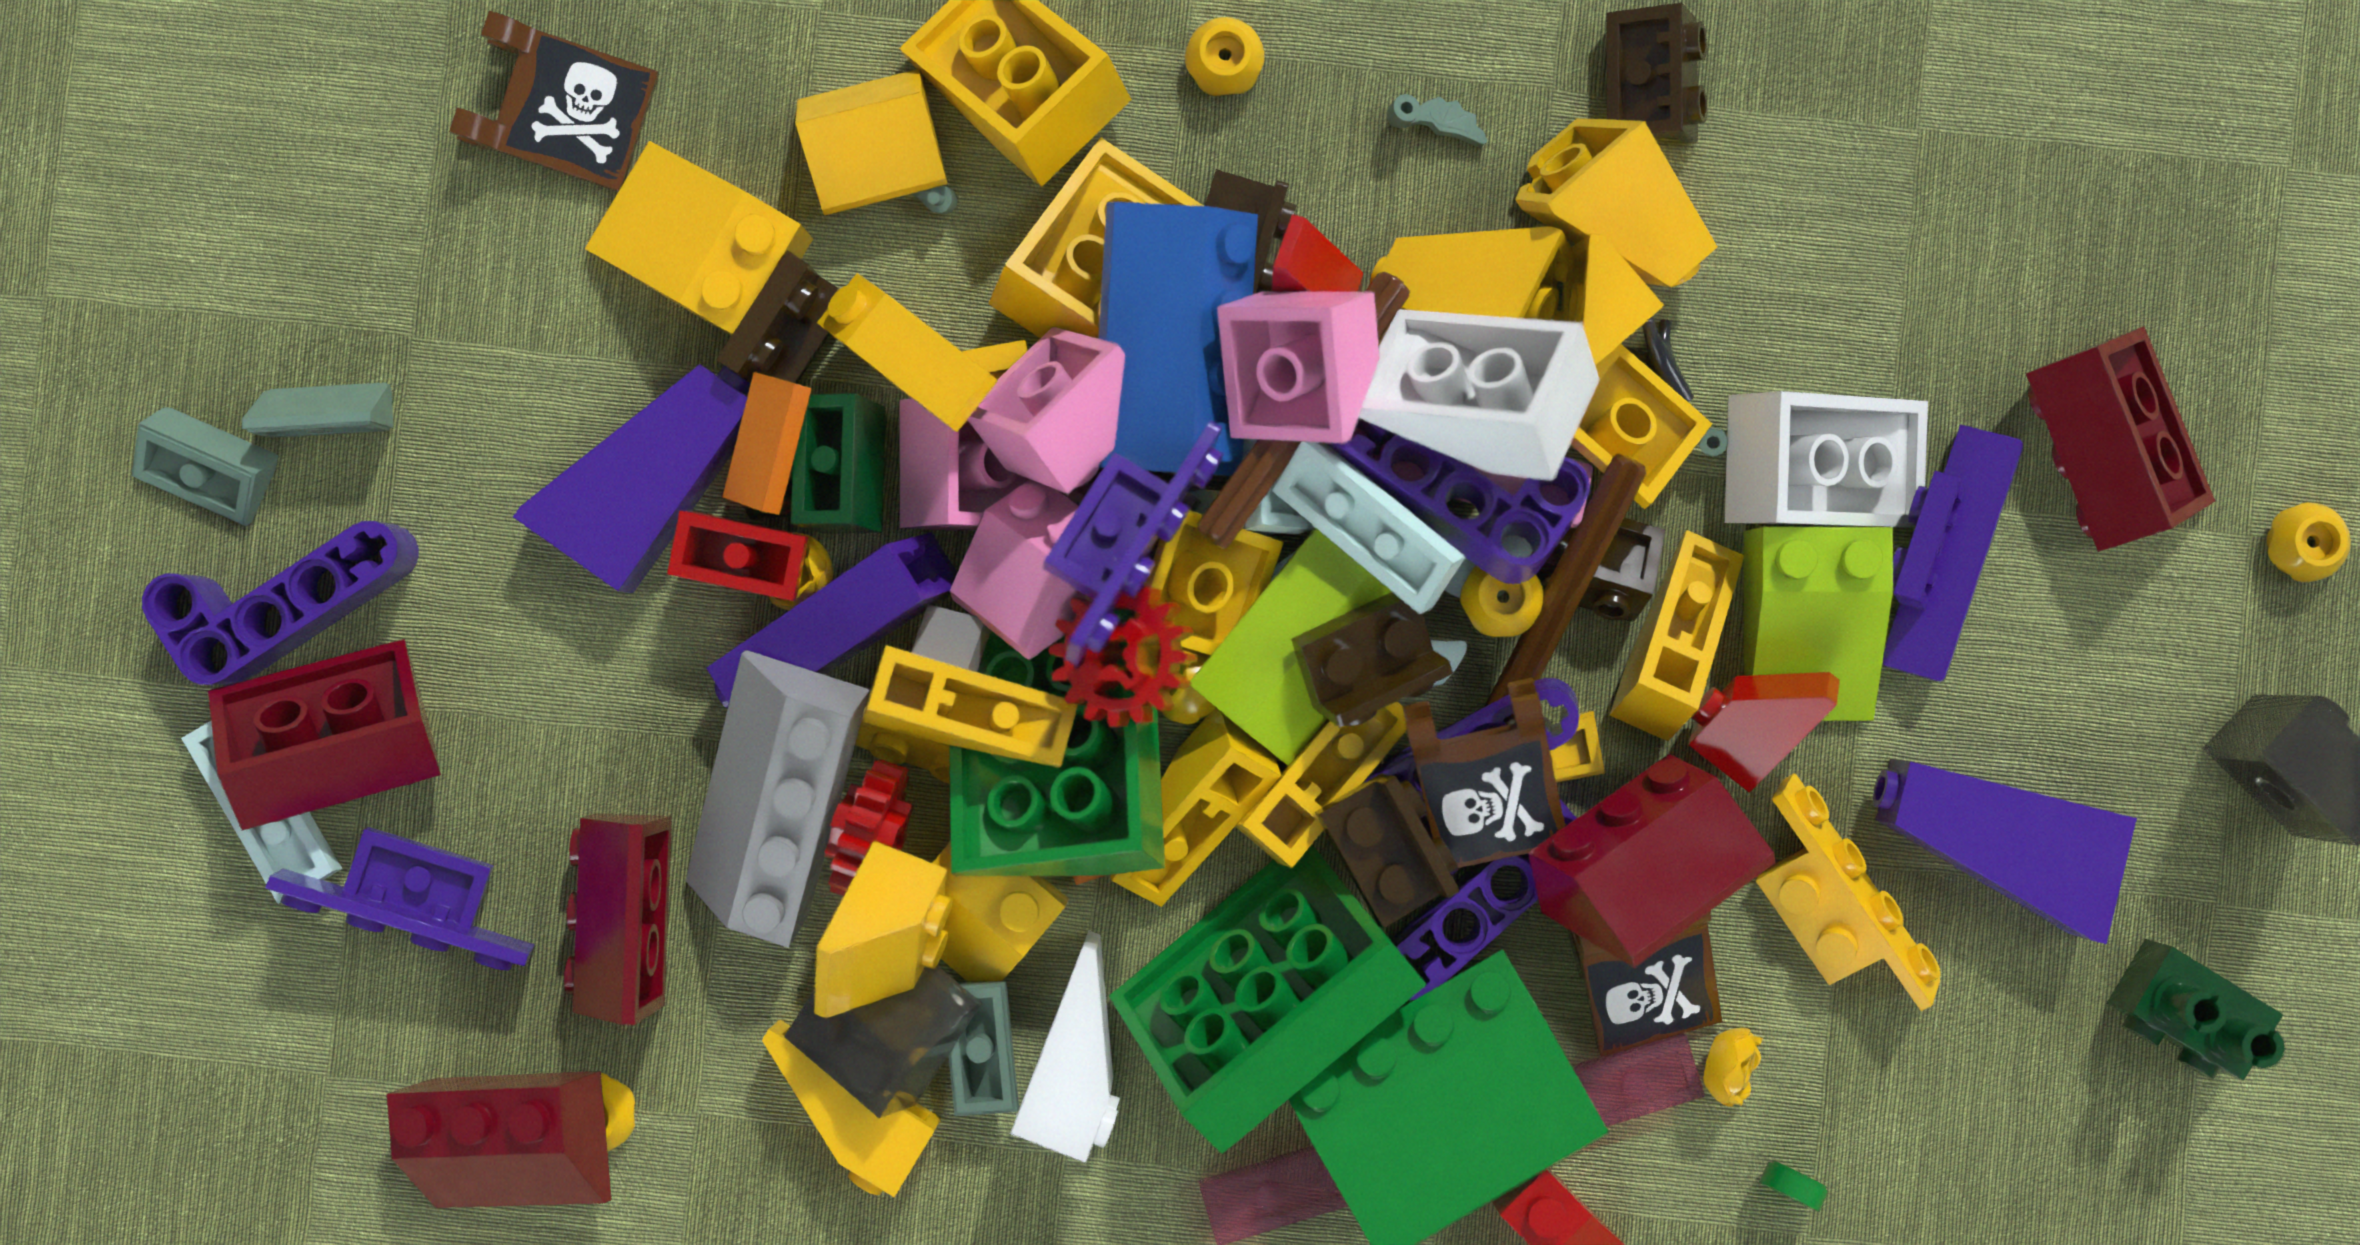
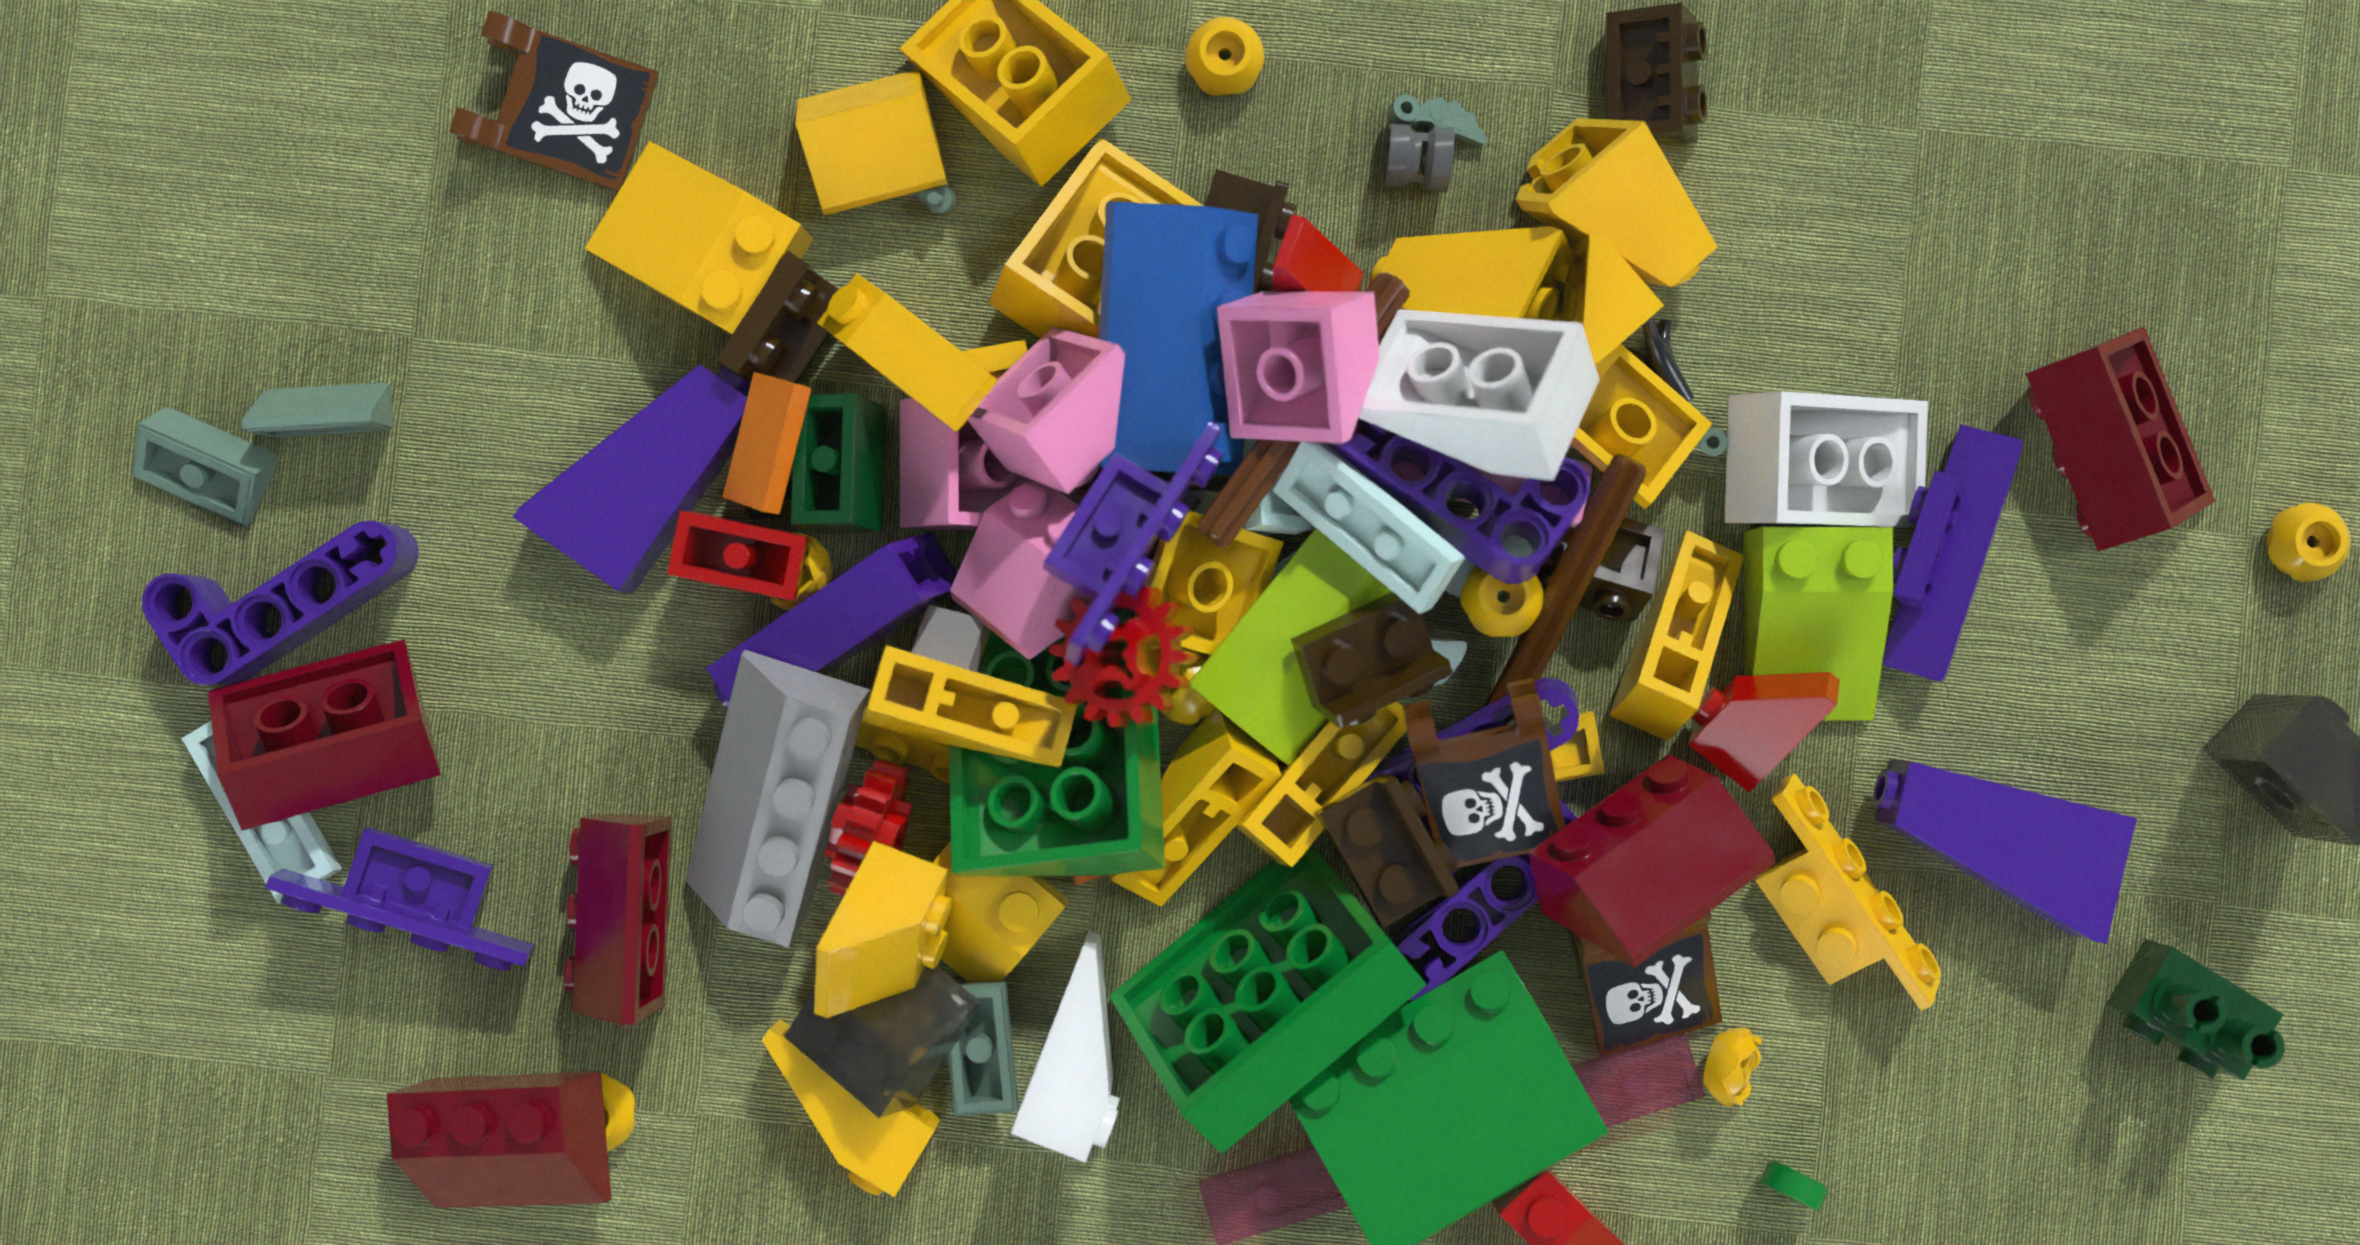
none -> dark grey wheel [1383,123,1455,193]

